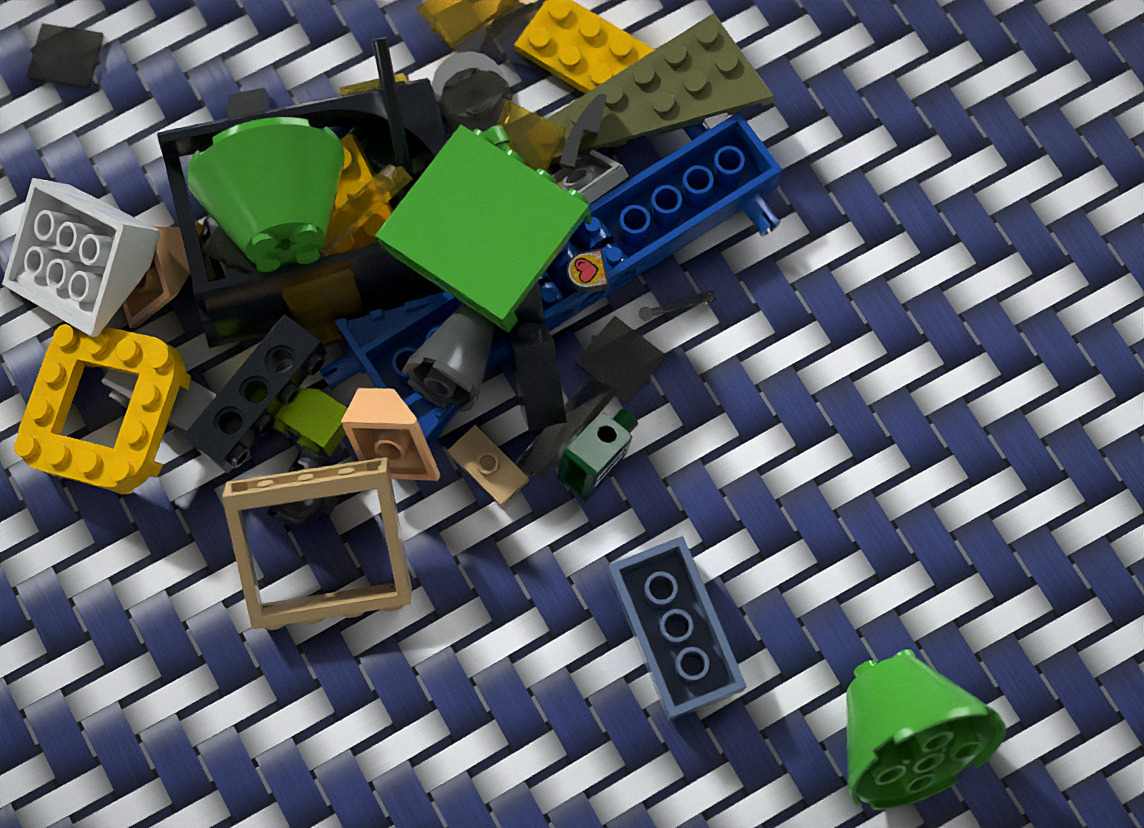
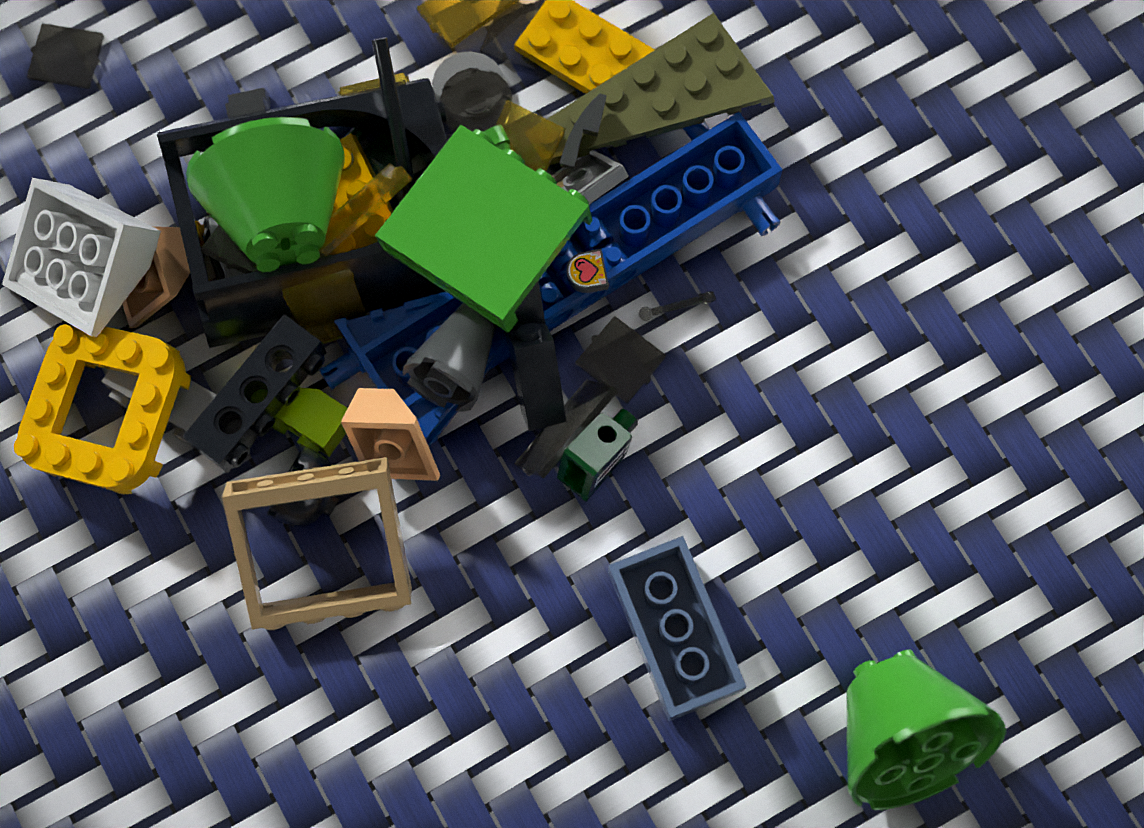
tan plate [447,425,529,508] -> none

